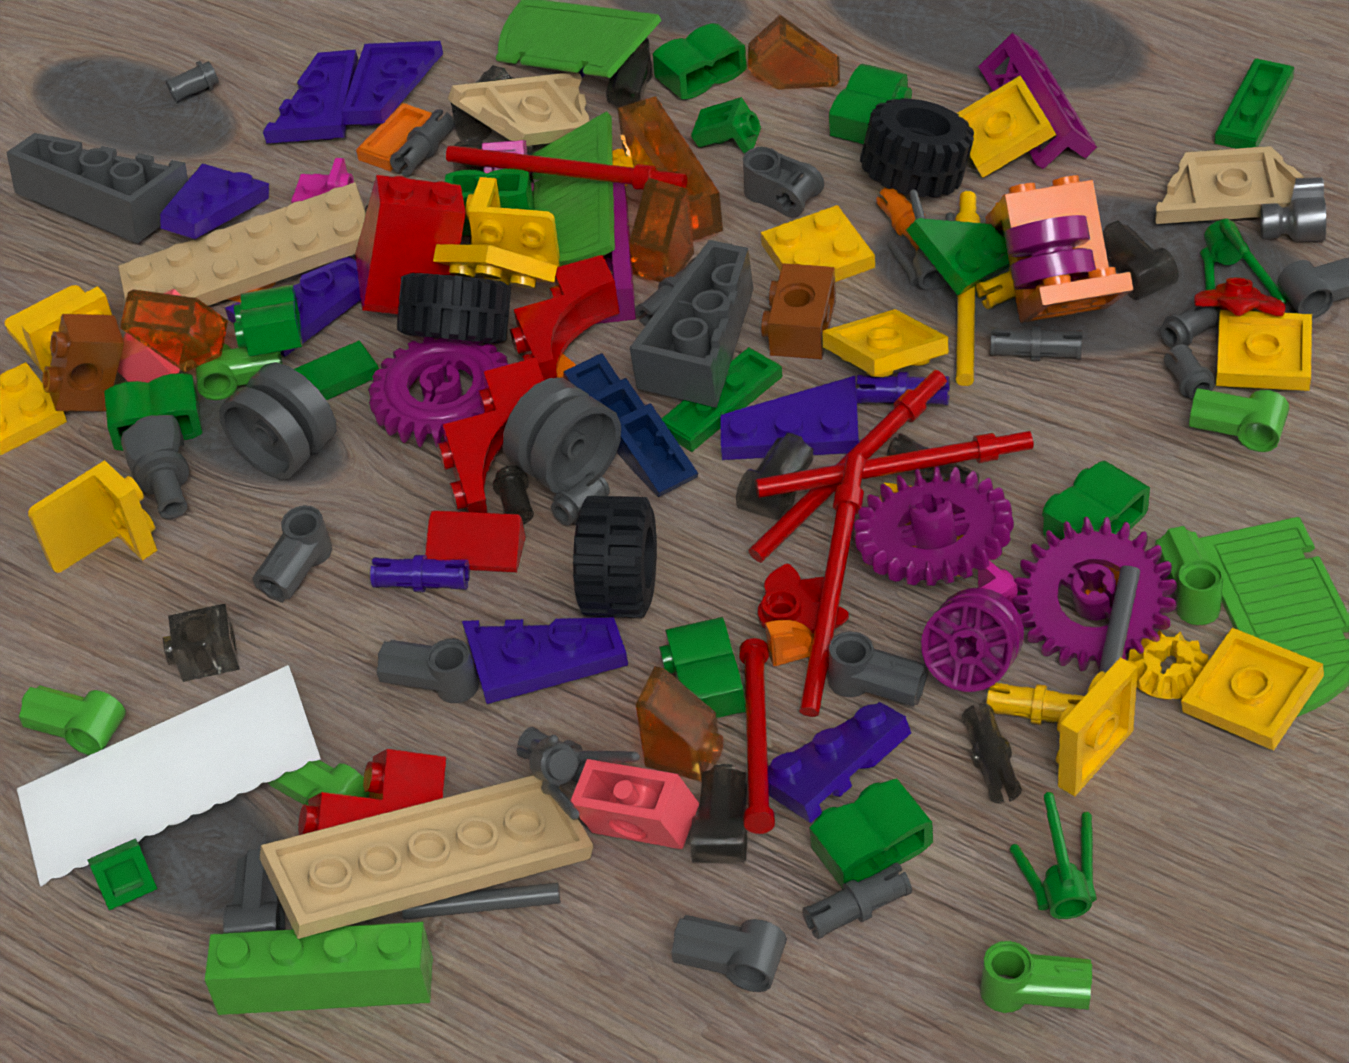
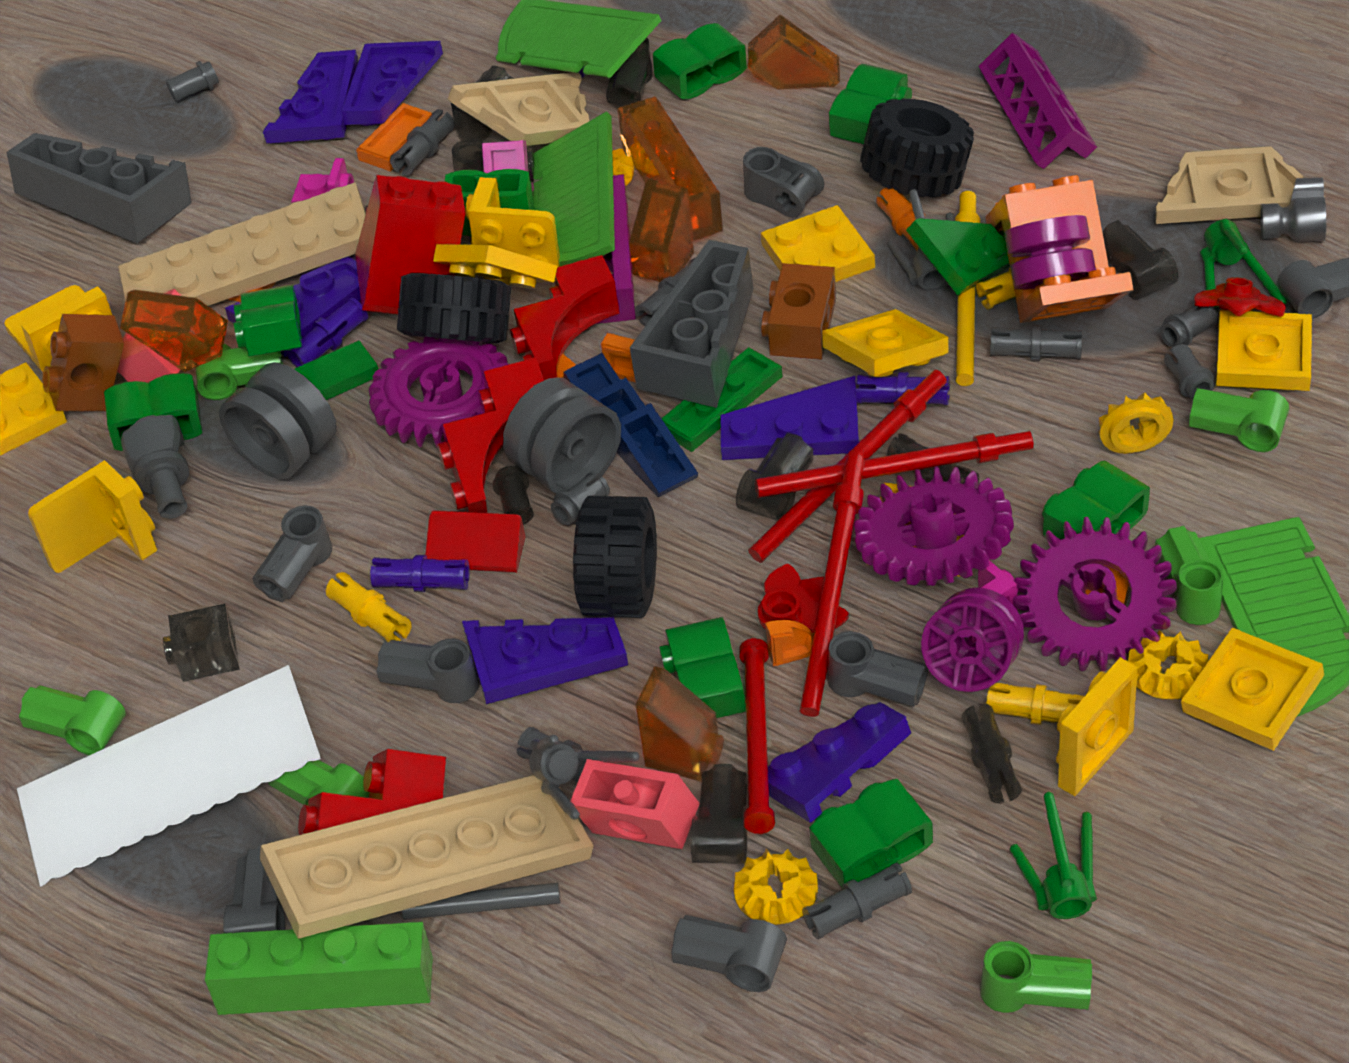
green tile [87,838,157,910] -> none
dark purple wing [160,163,269,239] -> none
red bar [446,145,688,191] -> none
green bracket [691,97,761,154] -> none
yellow plate [957,76,1056,178] -> none
dark grey bar [1098,565,1140,673] -> none
green tile [1214,58,1295,149] -> none
none -> dark purple pin [286,297,368,368]
none -> yellow pin [325,572,412,642]
none -> orange tile [601,333,636,383]
none -> yellow gear [734,848,818,925]
none -> yellow gear [1098,392,1174,454]

